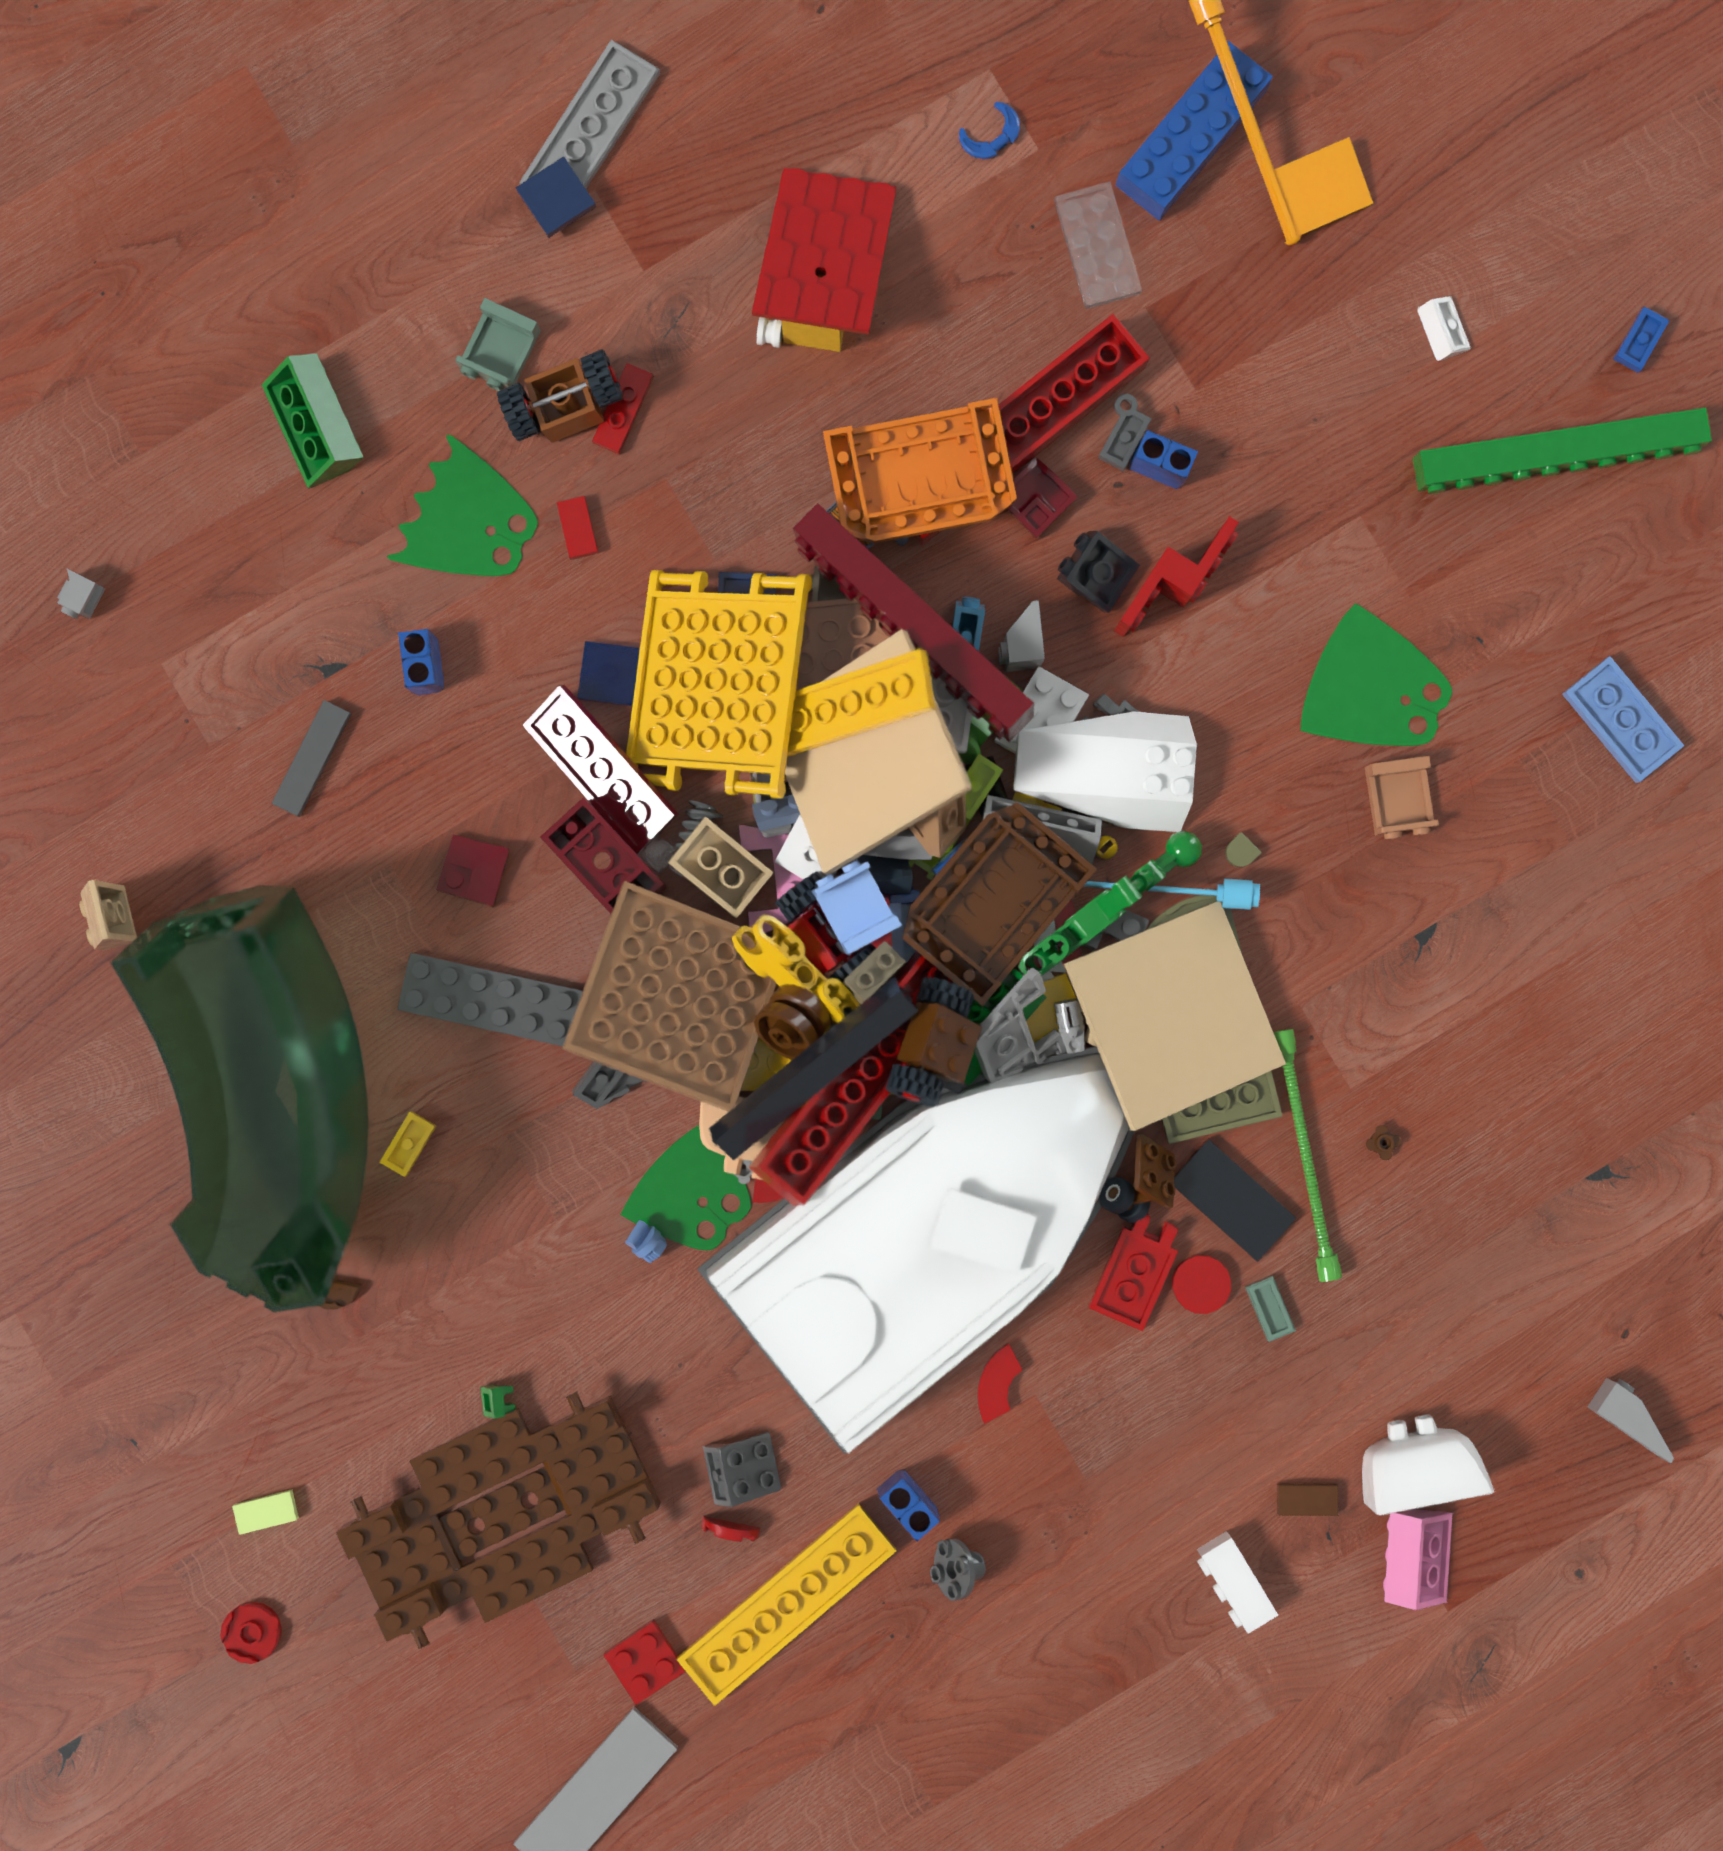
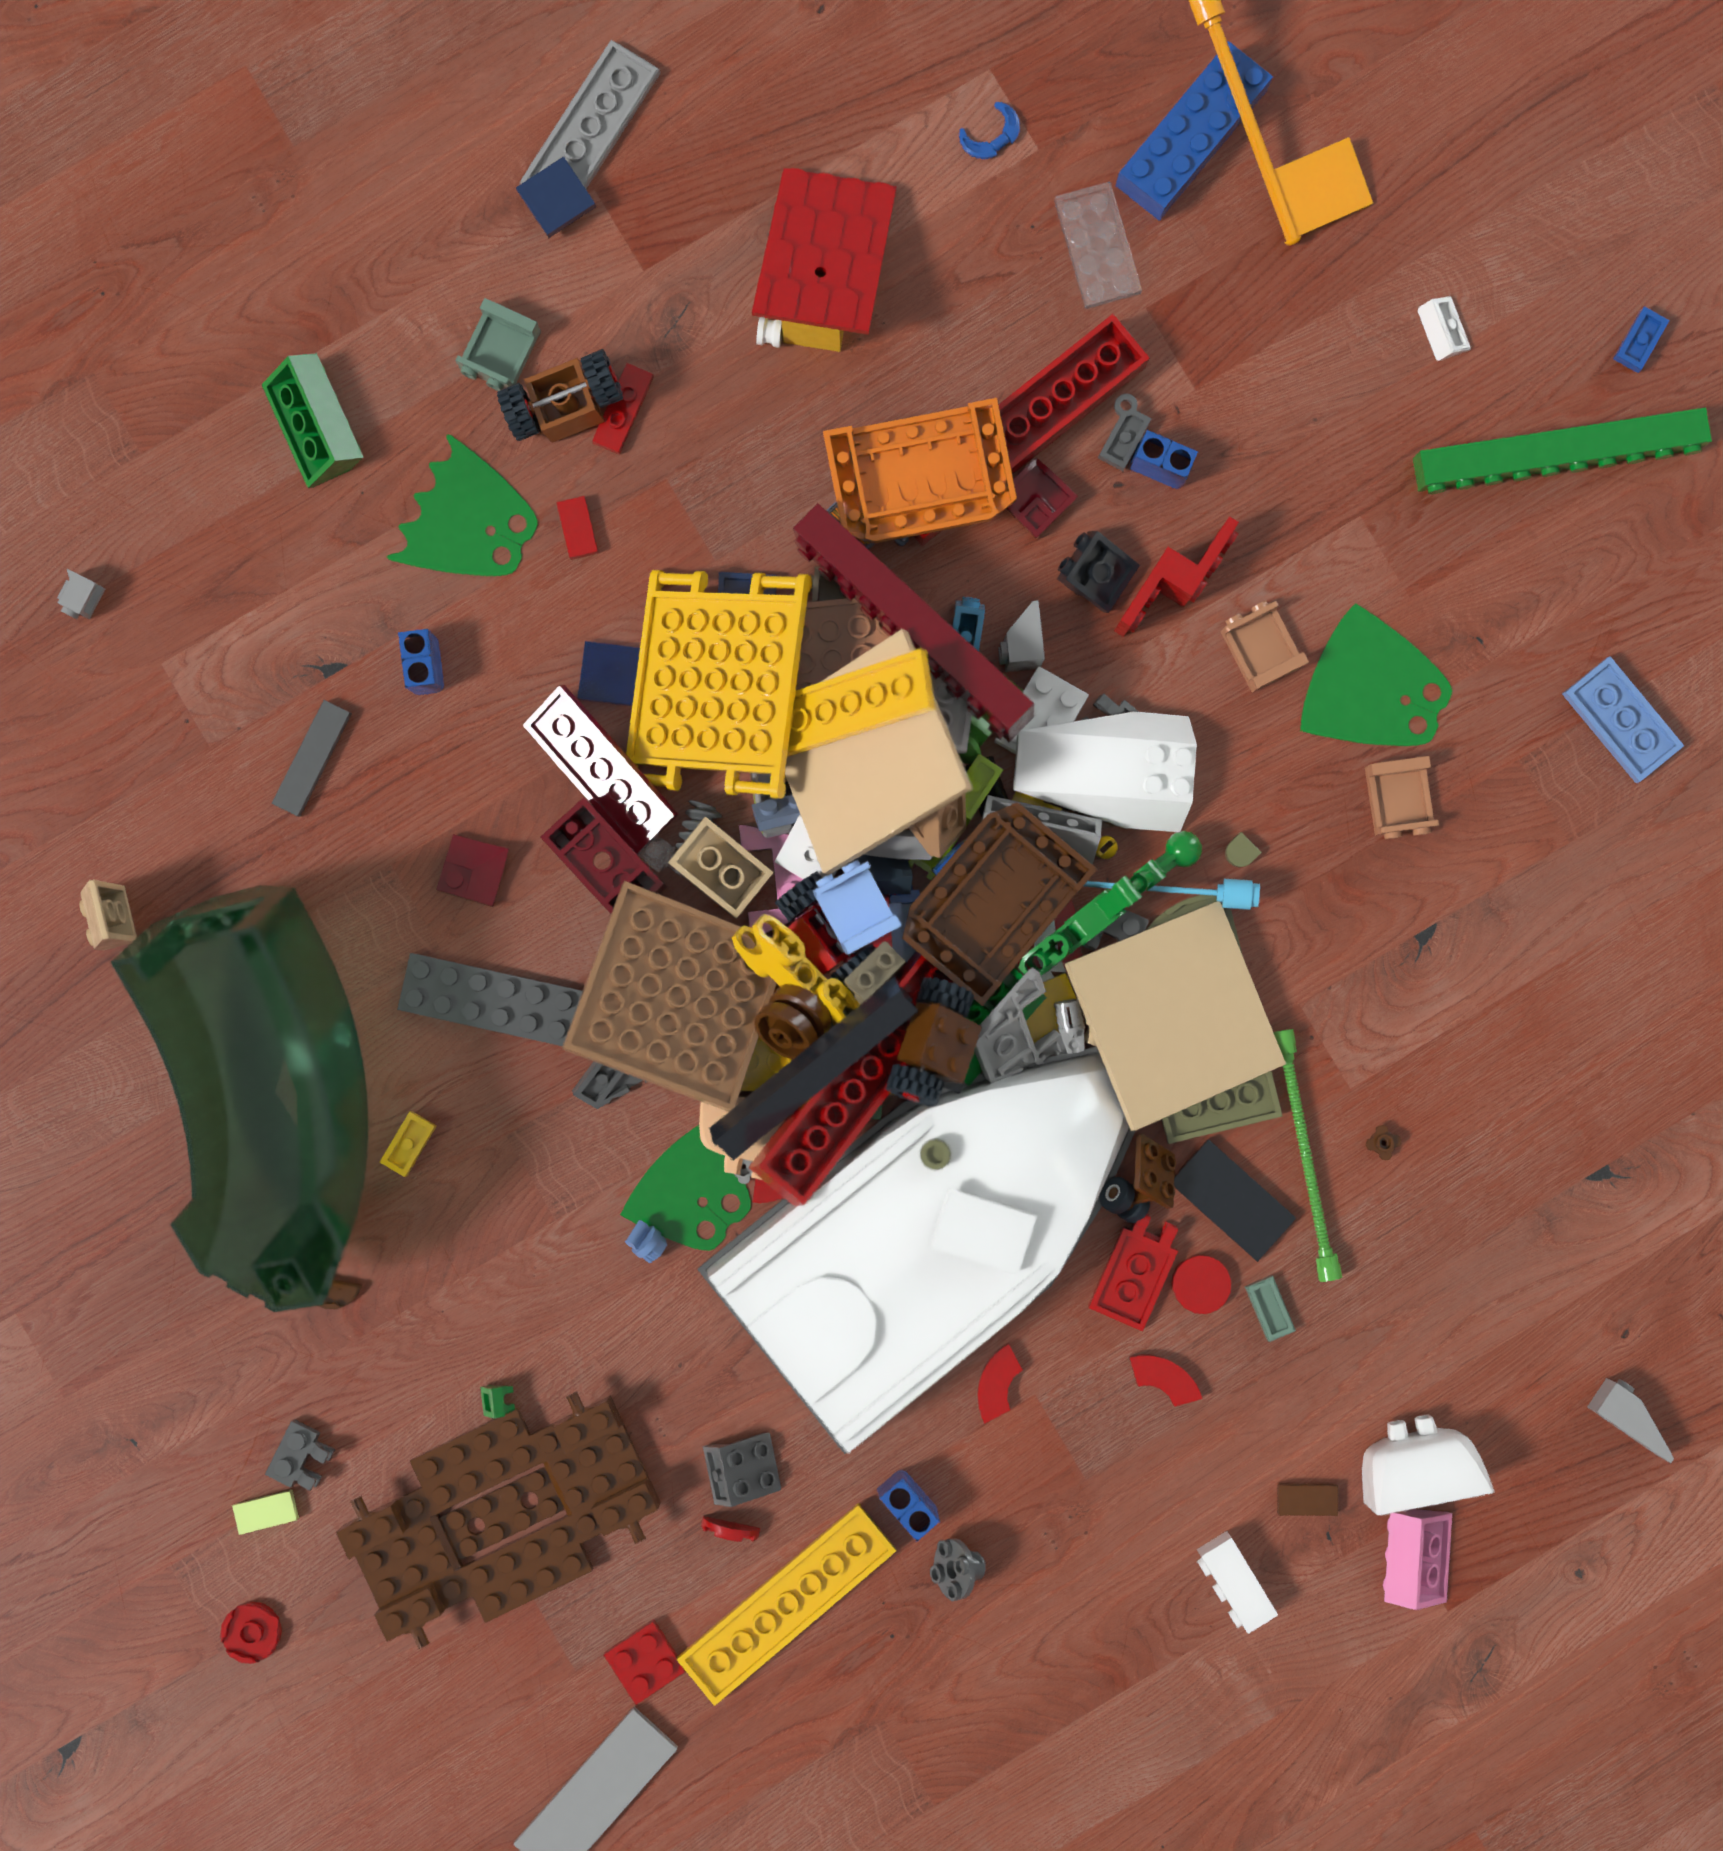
none -> dark grey plate [265,1419,335,1491]
none -> olive tile [920,1139,951,1170]
none -> red tile [1129,1354,1203,1407]
none -> nougat panel [1220,600,1309,693]

